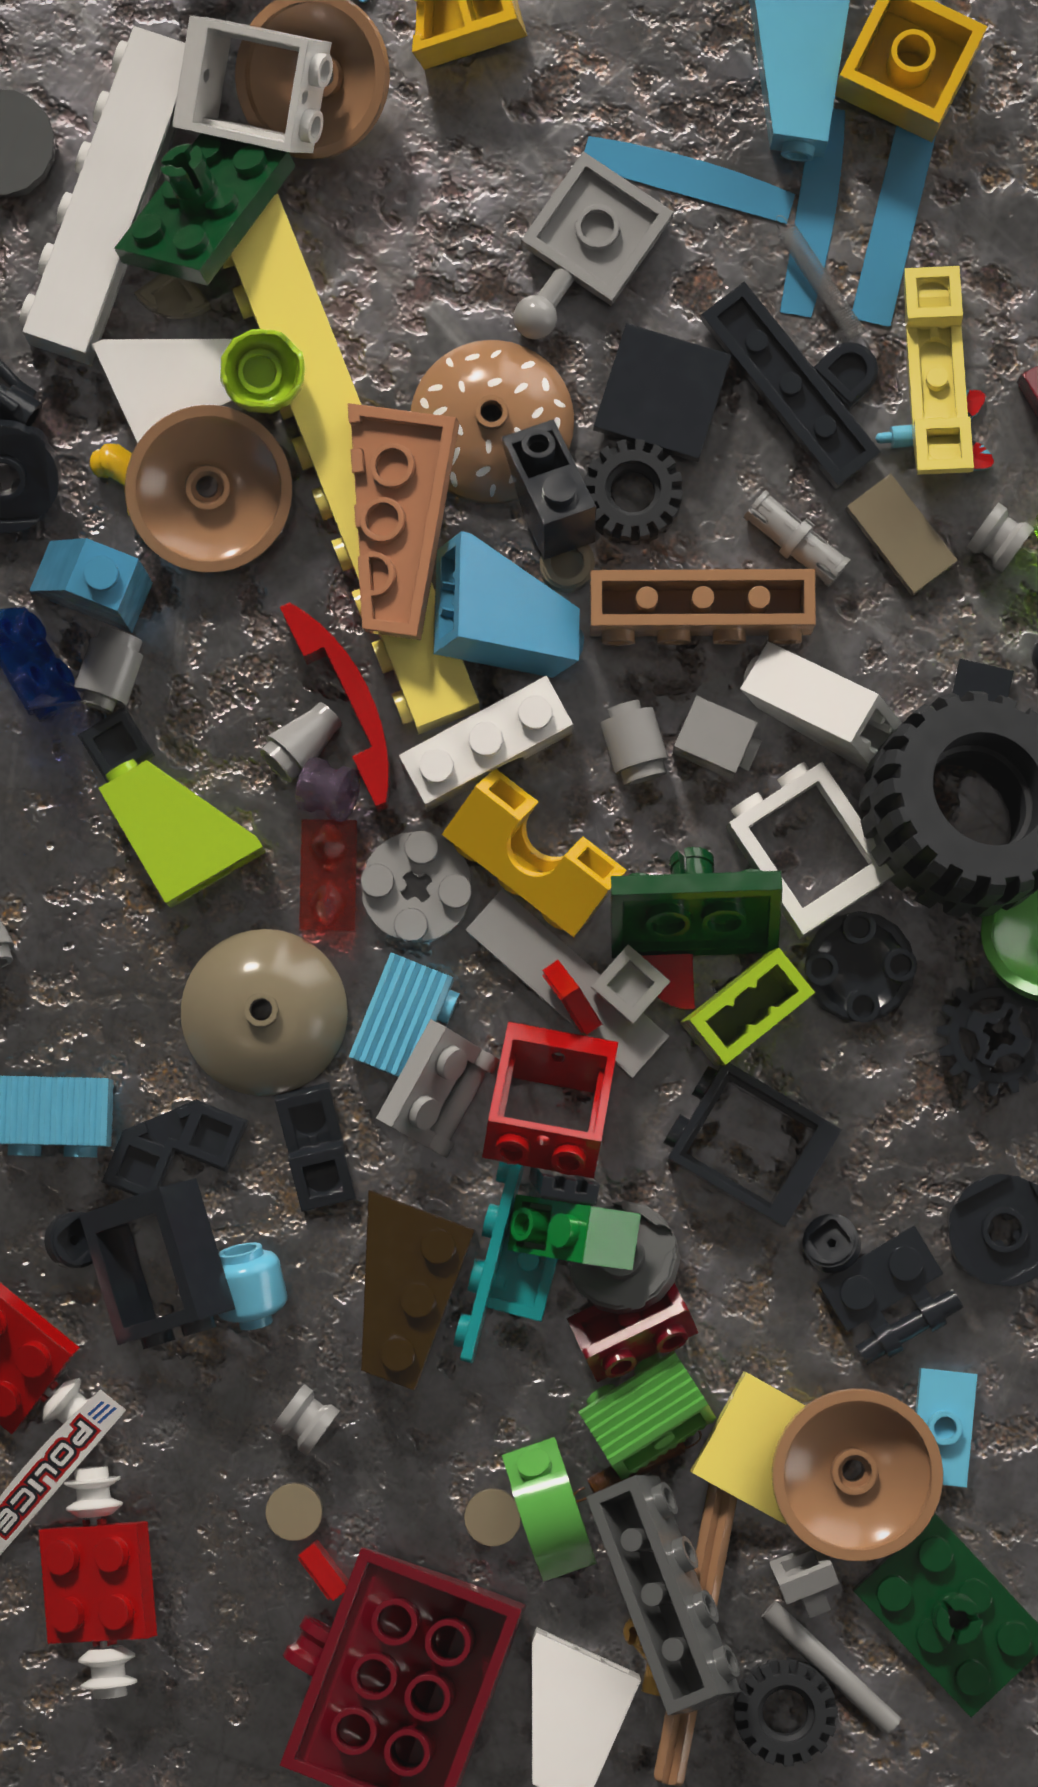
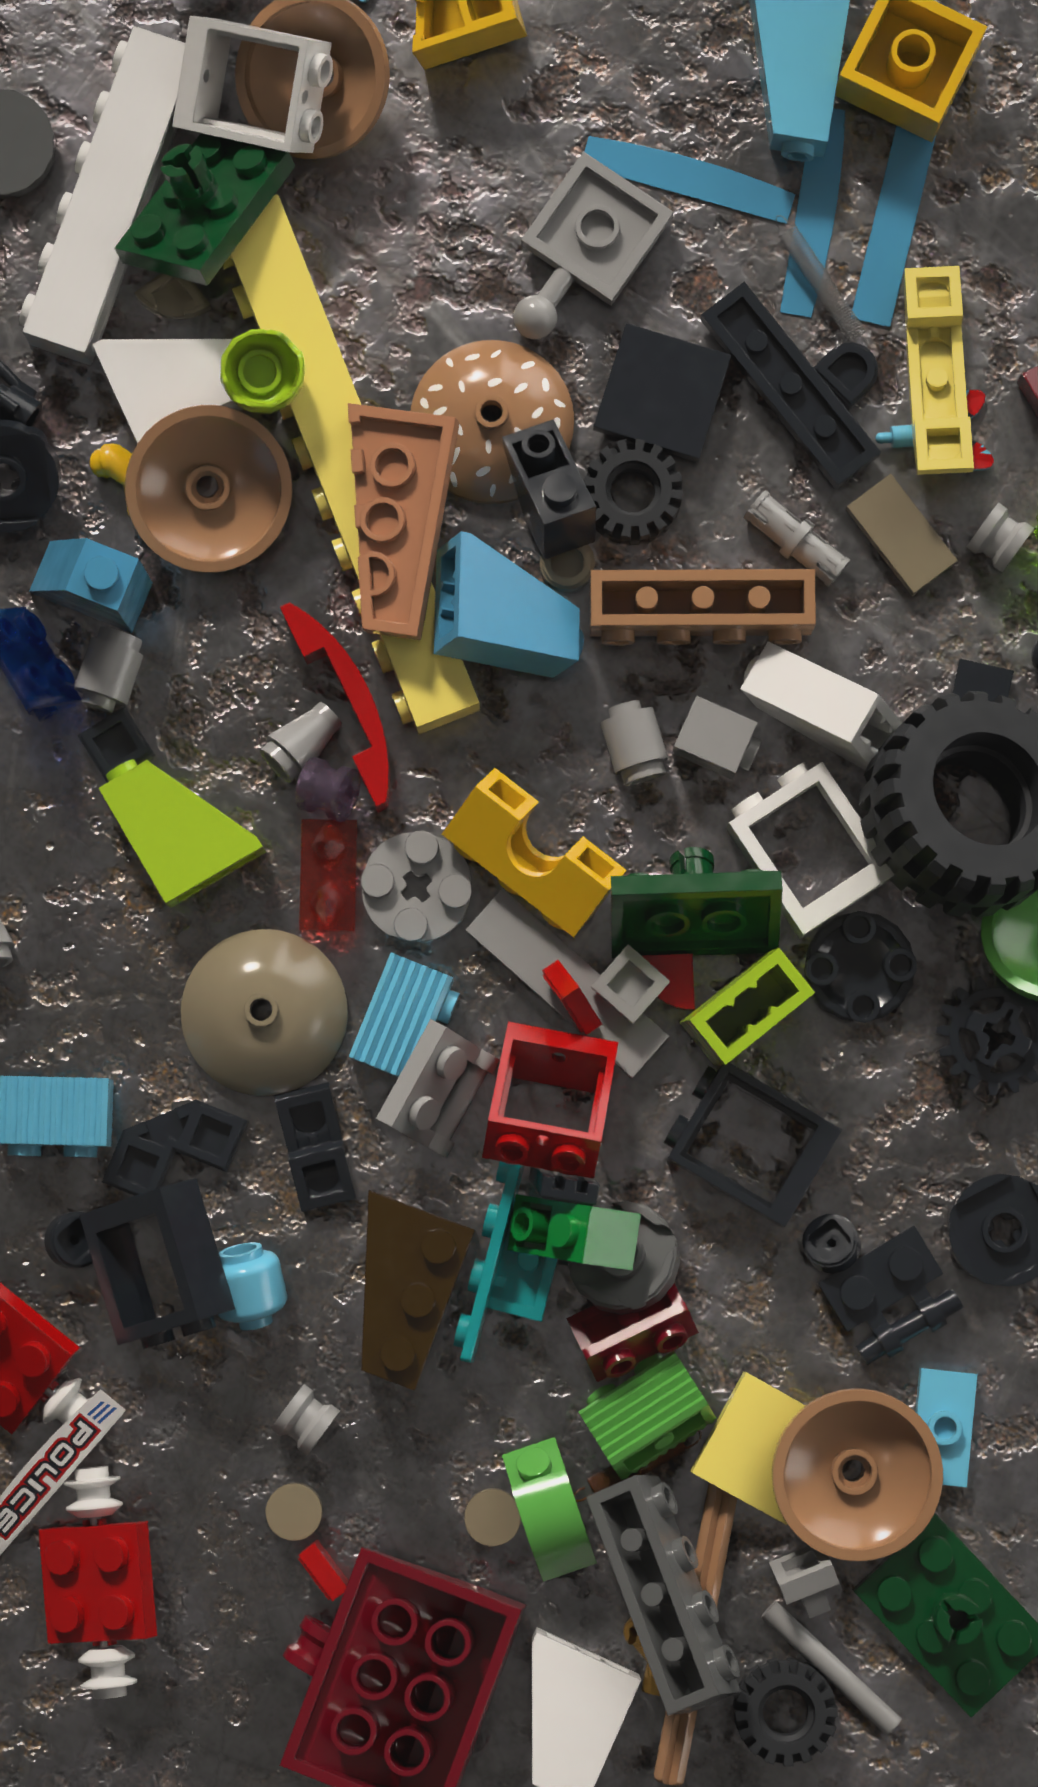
white arch [399,676,573,812] -> none

